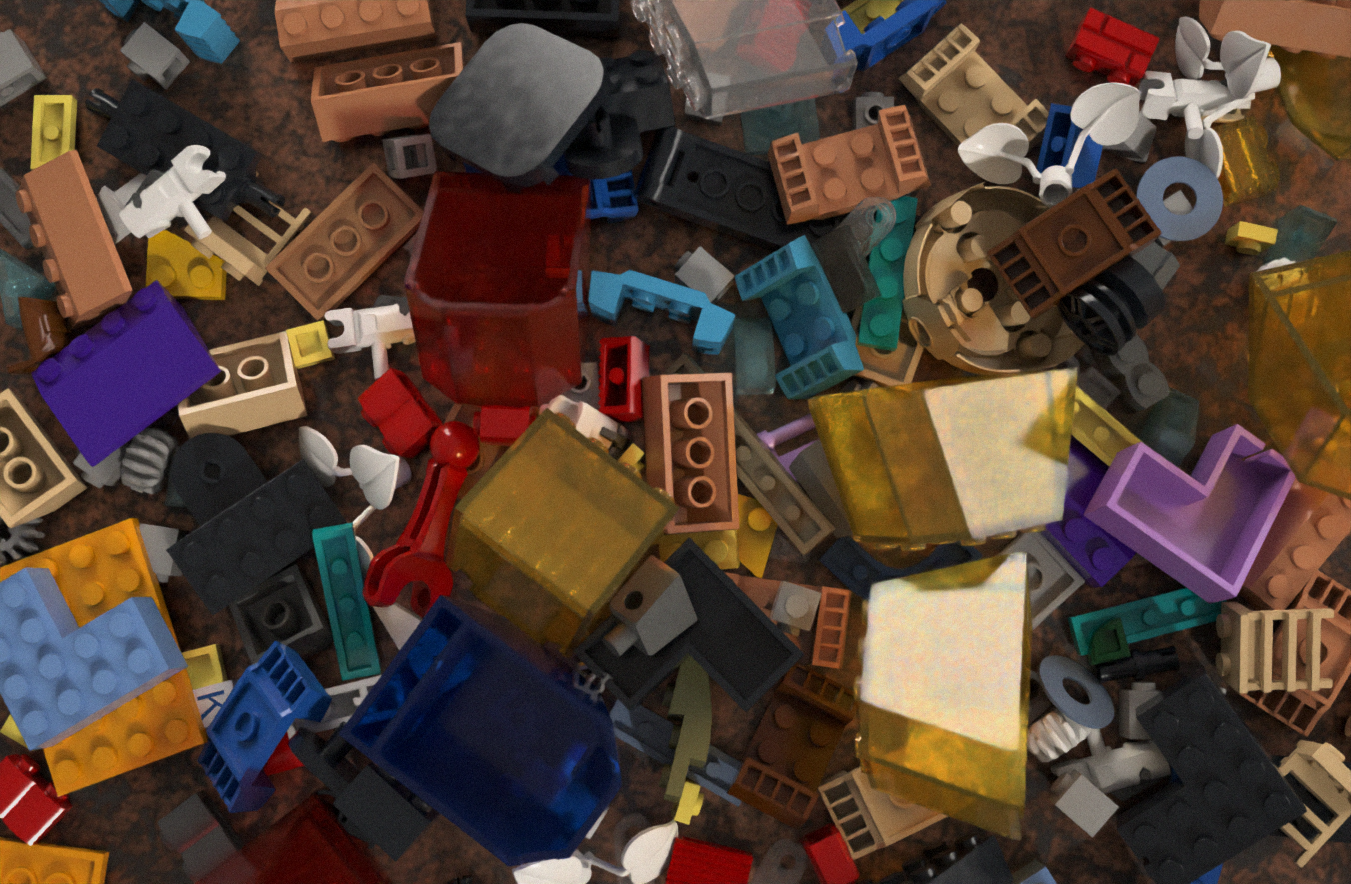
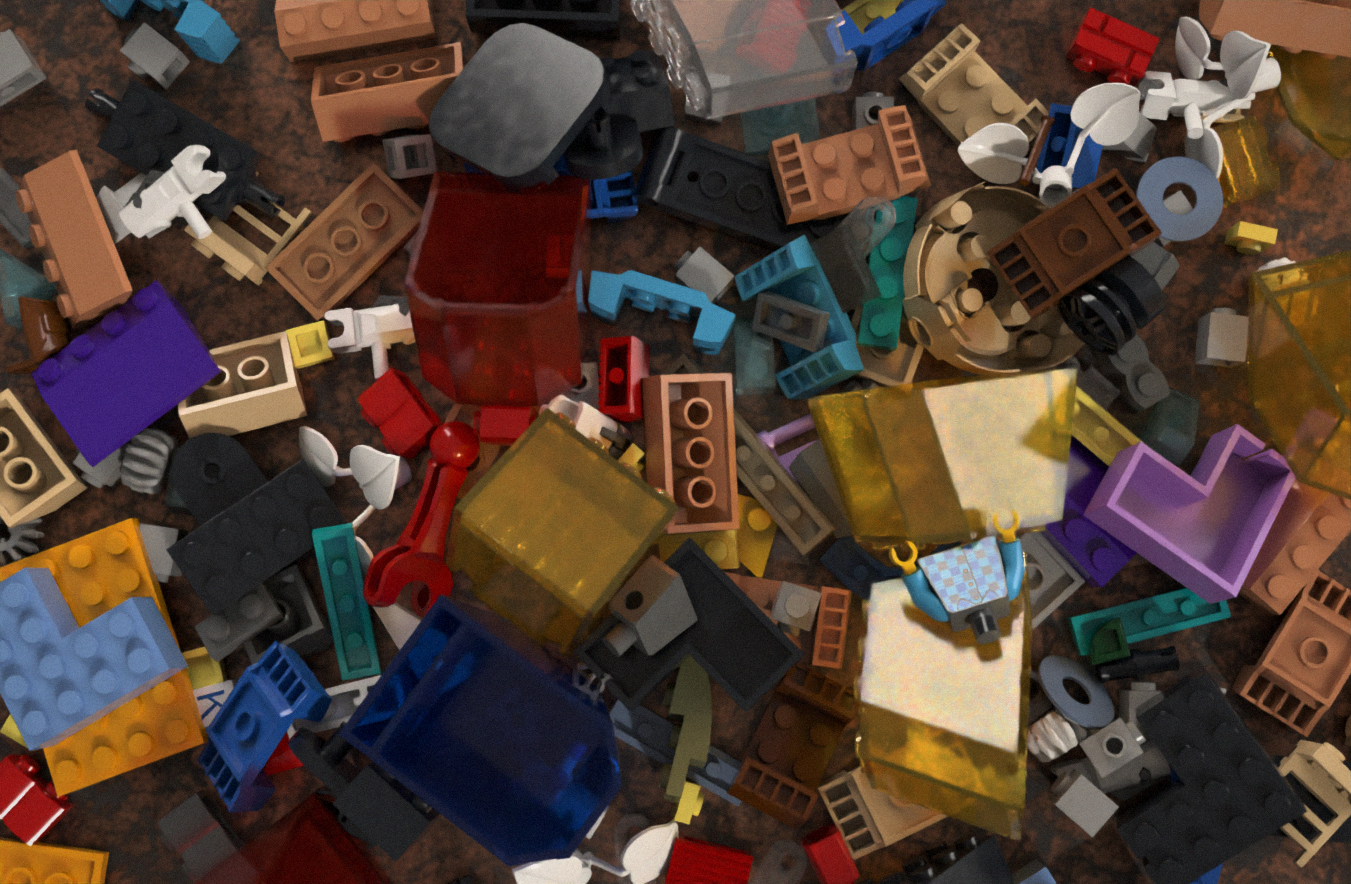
light yellow plate [30,95,77,170] -> none
yellow wing [146,230,227,300] -> none
tan plate [1216,602,1334,693] -> none
clear light blue slope [1262,205,1337,272] -> none
none -> dark grey plate [195,583,284,662]
none -> dark grey plate [752,291,830,352]
none -> torso [889,509,1025,644]
none -> reddish brown piece [1020,115,1056,186]
none -> light grey brick [1079,717,1146,778]
none -> light grey brick [1194,308,1253,368]

